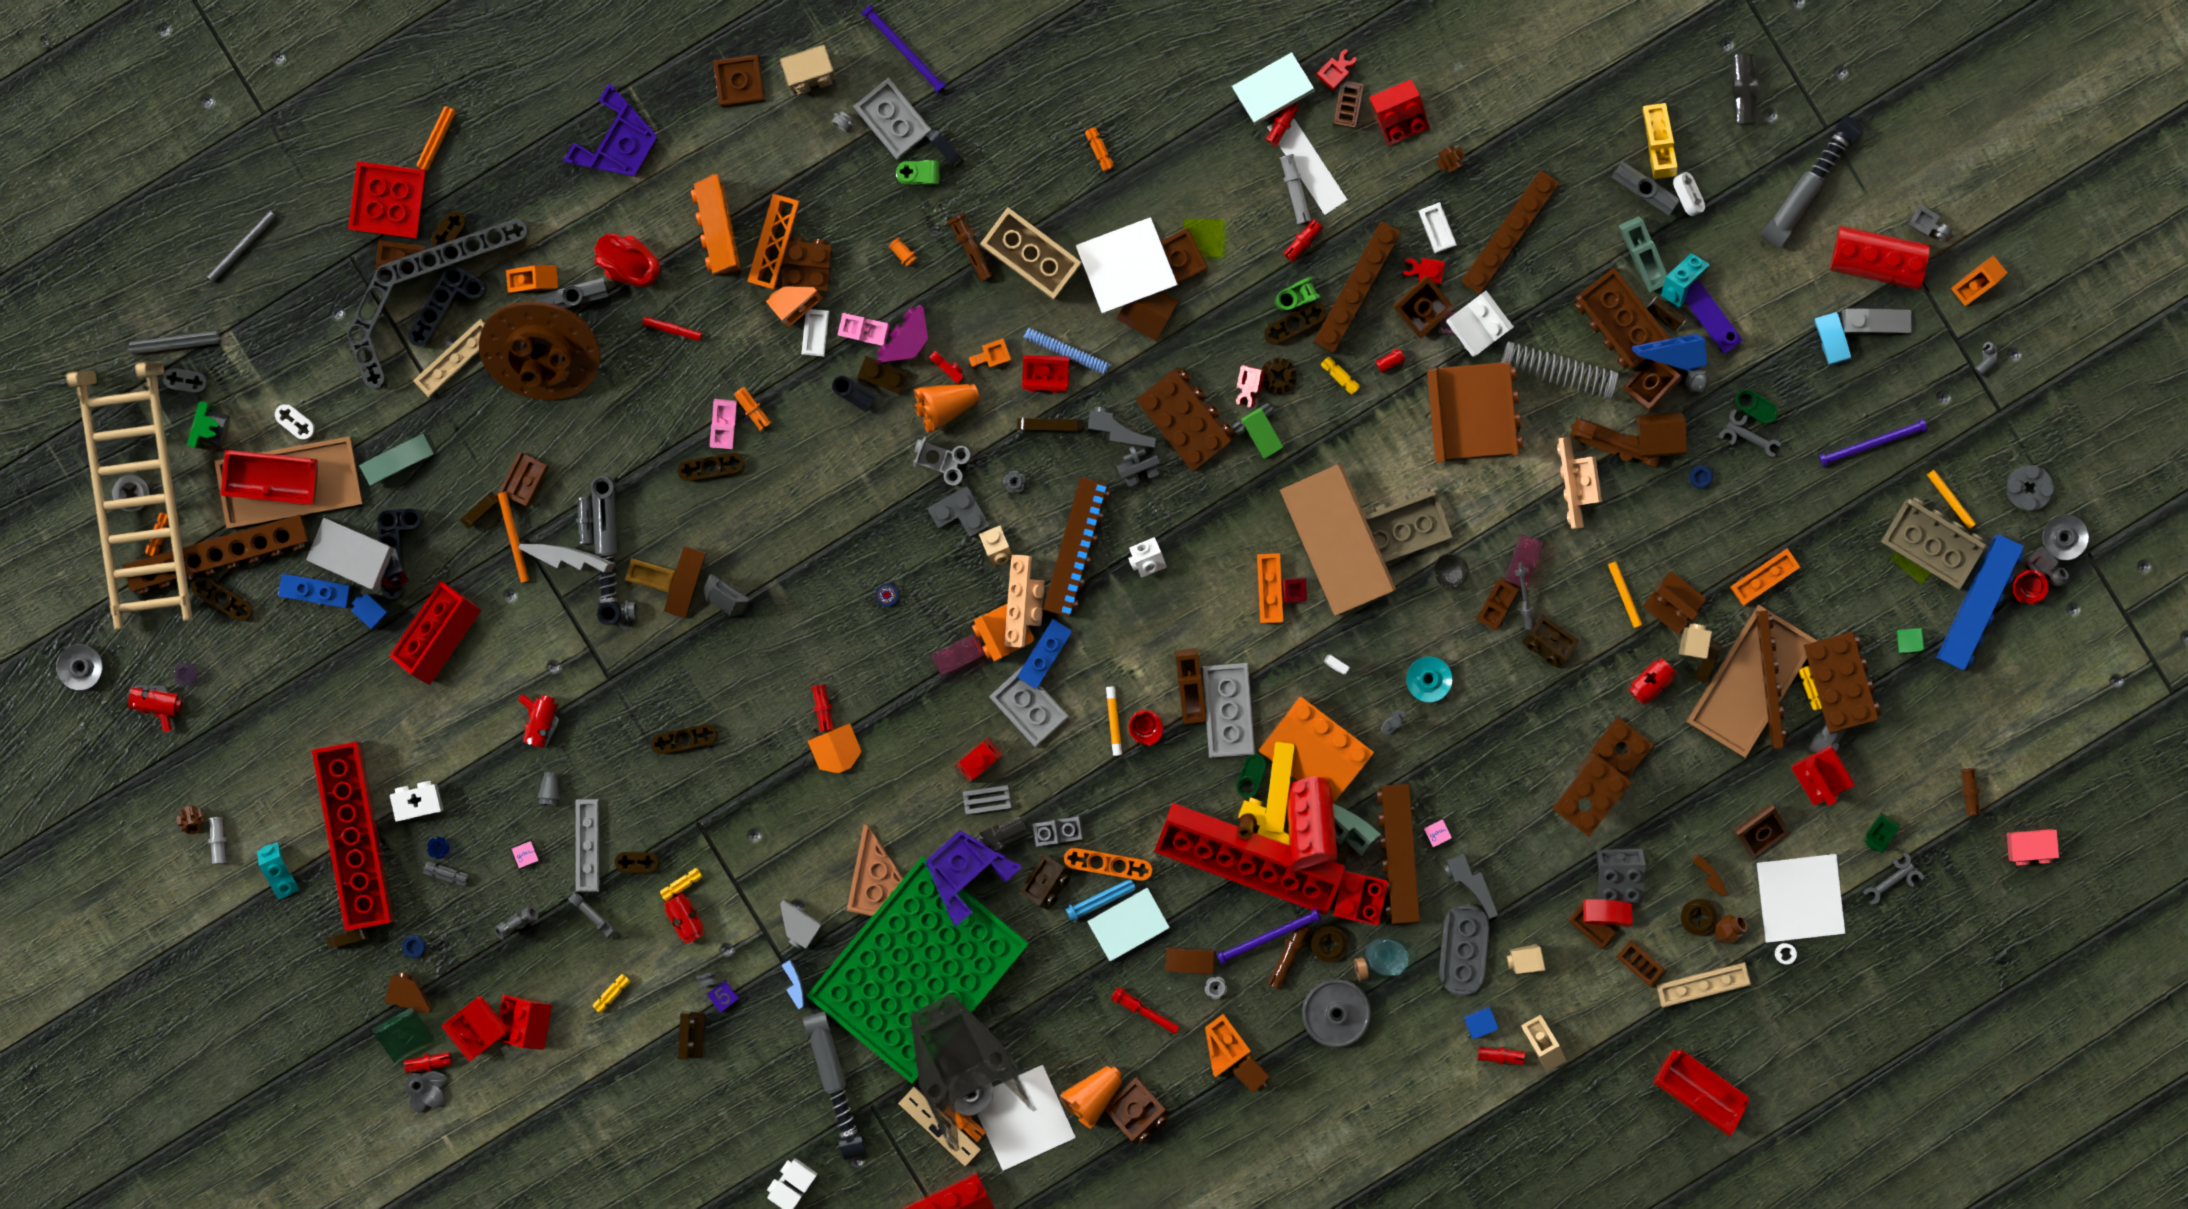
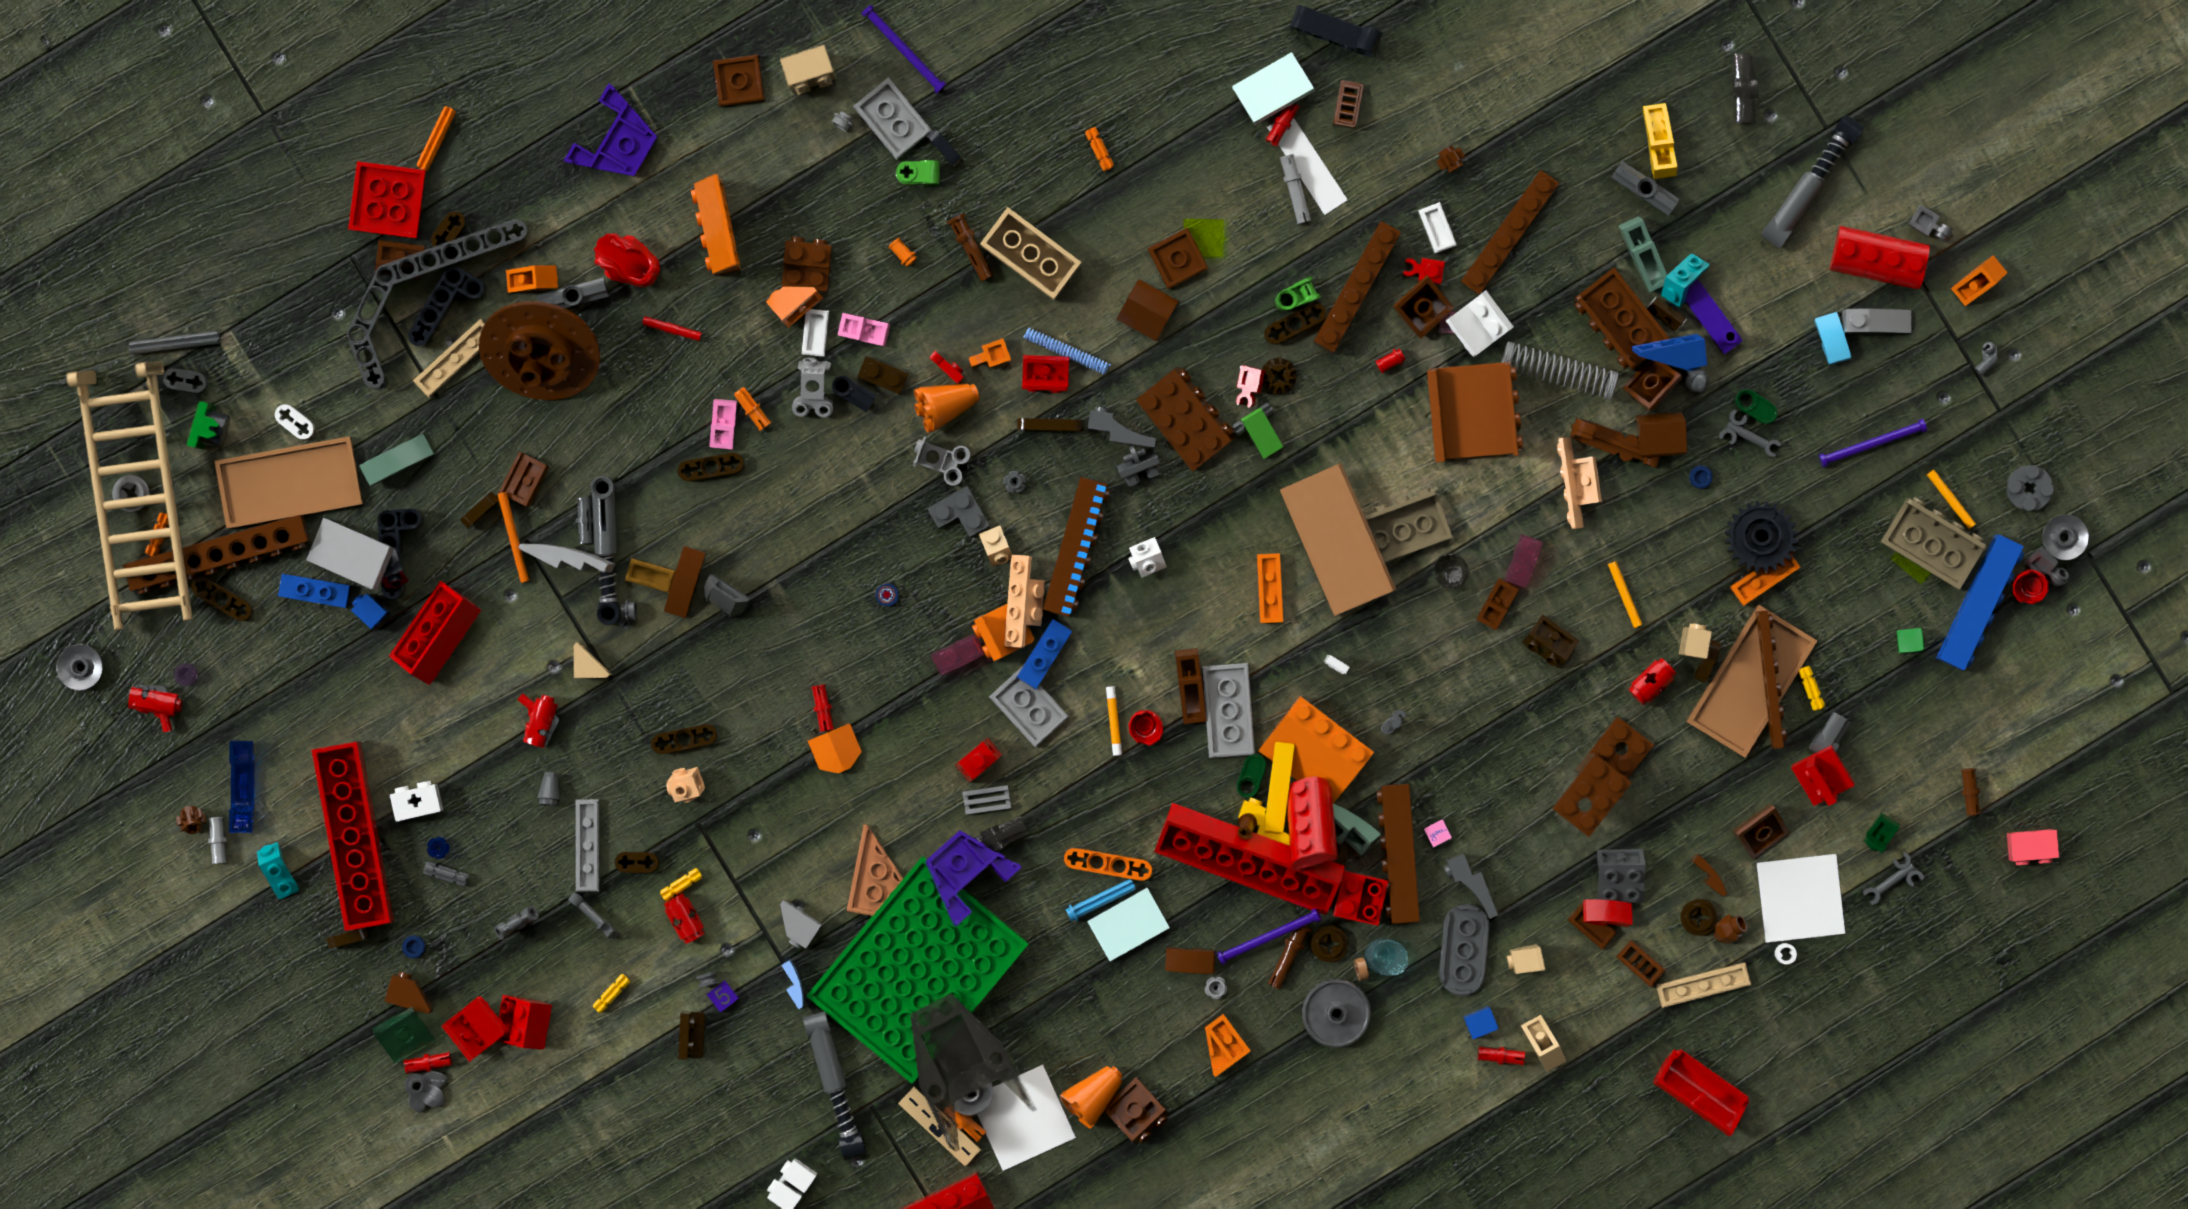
flat silver bar [207,210,277,283] -> none
red container [220,450,318,505] -> none
bright pink tile [510,840,541,870] -> none
orange fence [747,194,800,290] -> none
magenta slope [876,305,928,364] -> none
dark brown bracket [1019,854,1072,910] -> none
flat silver slope [1033,816,1084,847] -> none
white sticker [1076,217,1177,313] -> none
red pin [1111,987,1179,1034] -> none
reddish brown brick [1232,1053,1270,1093] -> none
dark red plate [1281,577,1307,603] -> none
red pin [1283,219,1324,263] -> none
plate [1316,49,1357,91] -> none
yellow axle [1321,357,1360,394] -> none
red slope [1369,79,1430,146] -> none
teal dish [1406,656,1452,702] -> none
flat silver piece [1514,562,1534,630] -> none
reddish brown bracket [1643,571,1706,634] -> none
white beam [1673,172,1705,216] -> none
reddish brown bracket [1803,631,1881,734] -> none
none -> clear blue slope [229,741,255,833]
none -> tan slope [574,642,612,678]
none -> light nougat brick [667,767,705,803]
none -> light grey piece [792,358,834,418]
none -> black beam [1290,5,1383,58]
none -> black gear [1725,501,1799,574]

